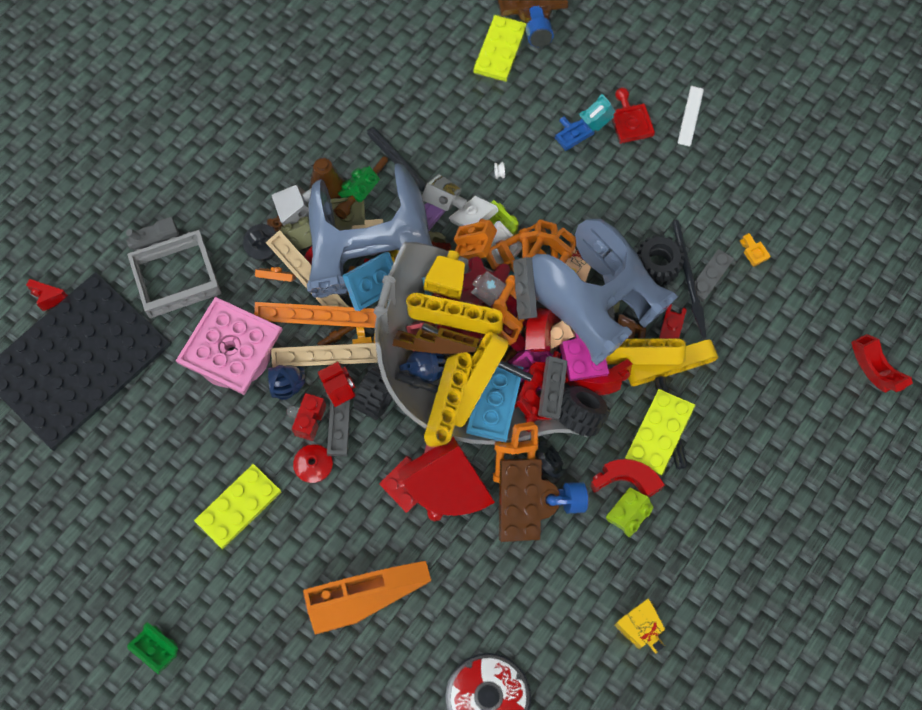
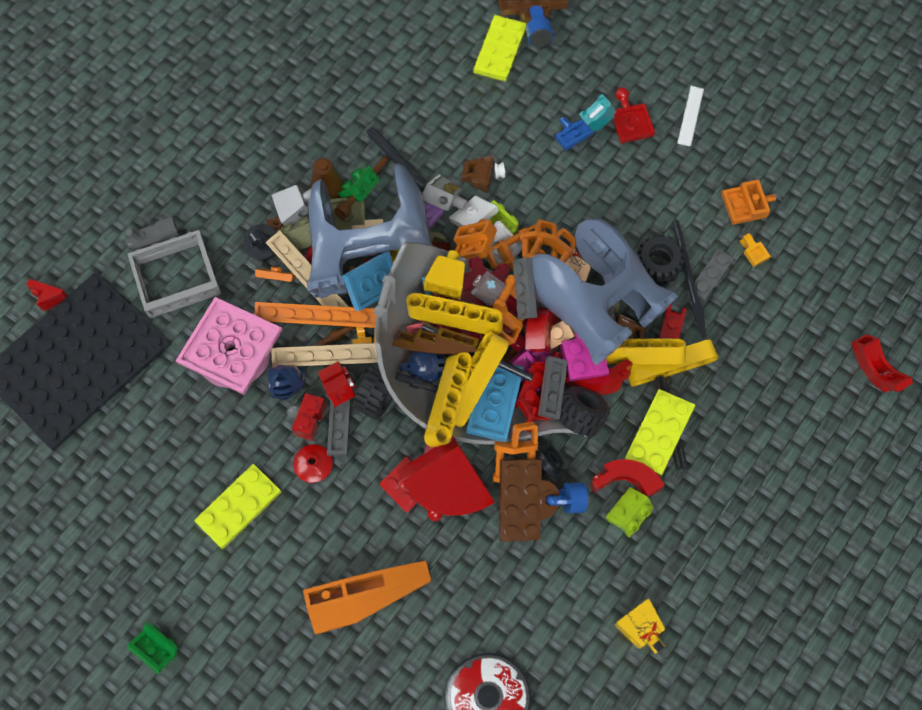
none -> reddish brown piece [461,156,494,193]
none -> orange plate [721,180,776,225]

